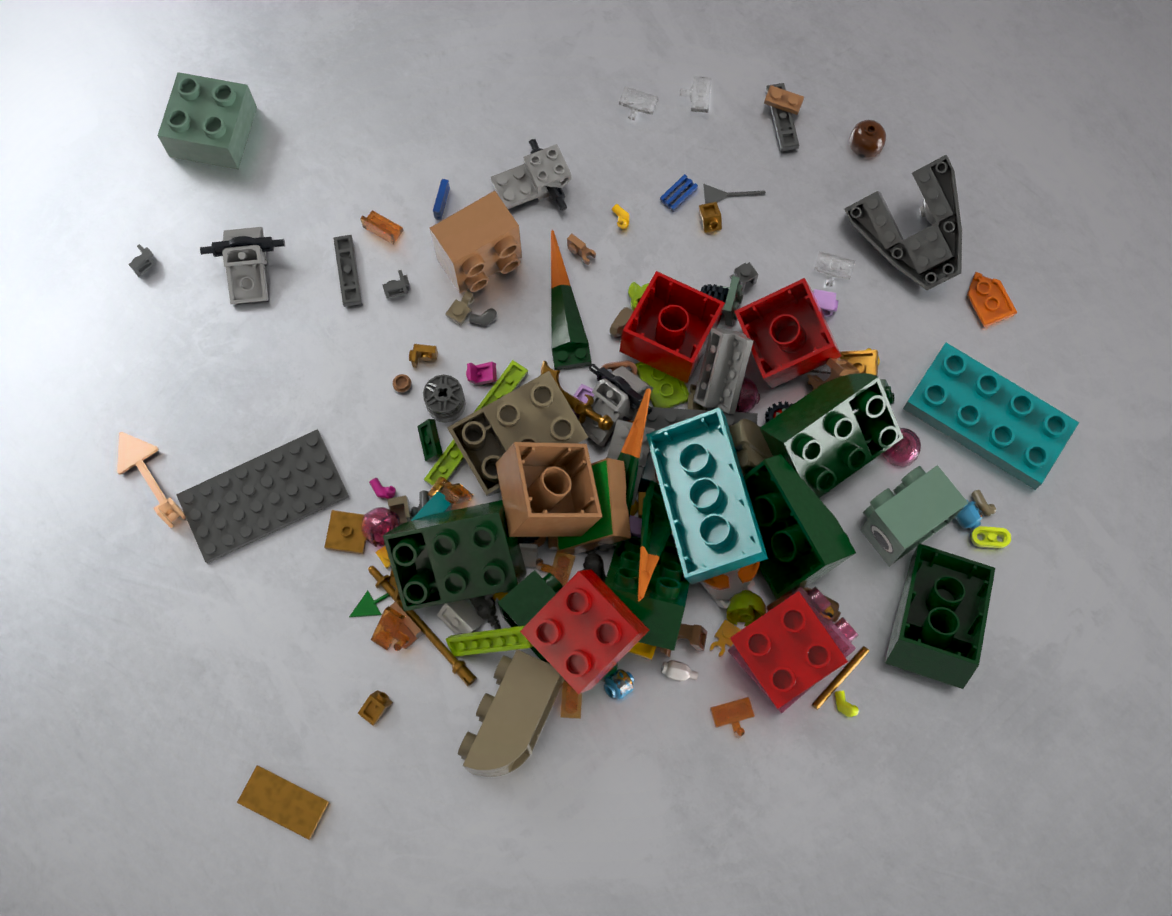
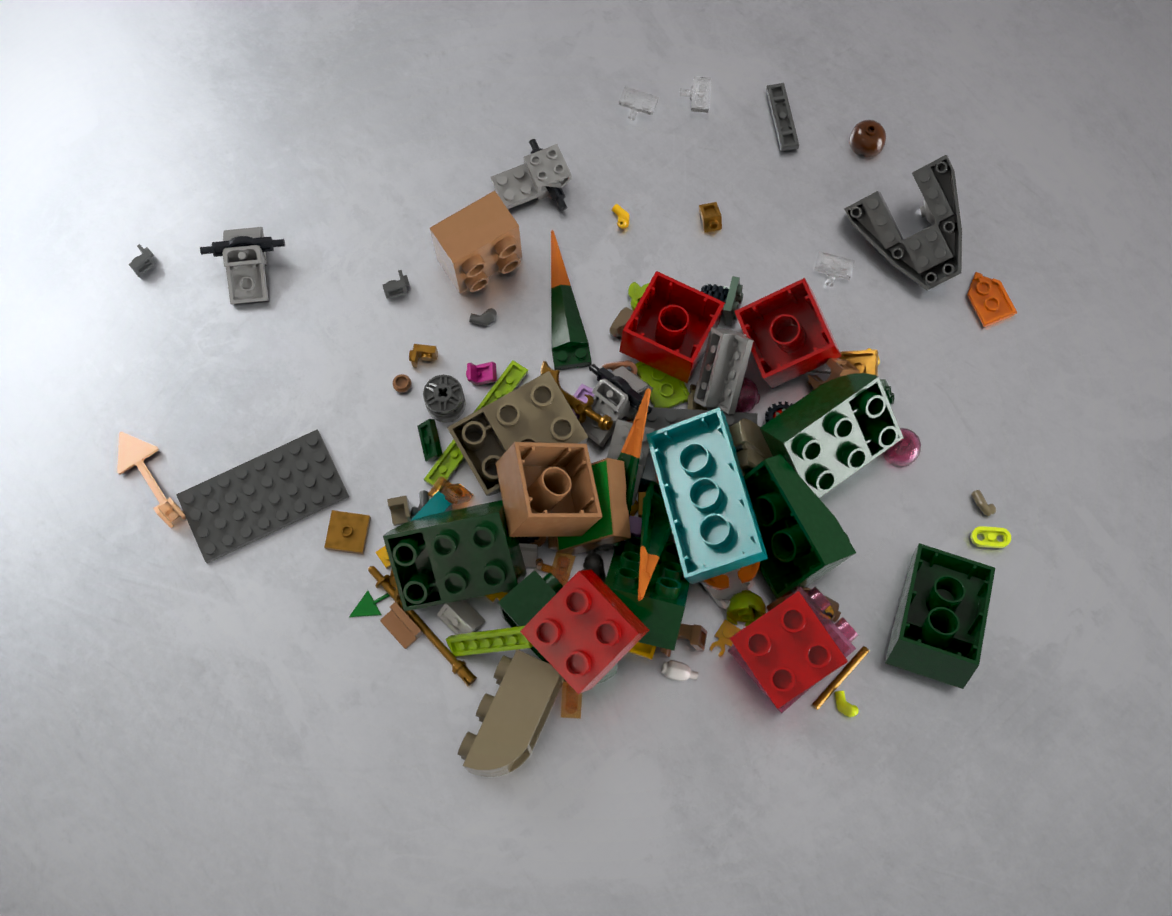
sand green brick [157,72,257,169] -> none
pearl gold tile [237,765,329,840] -> none
dark grey plate [333,235,362,307] -> none
pearl gold bracket [358,690,393,725] -> none
clear orange panel [360,210,403,244] -> none
clear pink cylinder [361,507,400,547] -> none
dark pink arm [369,478,396,499] -> none
clear orange plate [371,606,410,651] -> none
blue tile [433,179,450,220] -> none
dark tan plate [445,290,475,326] -> none
dark grey piece [469,594,501,630] -> none
medium nougat plate [567,233,596,265] -> none
head [604,669,634,699] -> none
blue tile [660,174,698,211] -> none
dark grey piece [703,183,766,204] -> none
clear orange plate [710,697,755,738] -> none
dark grey window [729,262,758,292] -> none
medium nougat plate [764,85,804,115] -> none
lavender brick [813,289,839,317] -> none
sand green brick [860,465,968,567] -> none
teal plate [903,342,1079,490] -> none
dark azure head [955,500,983,530] -> none

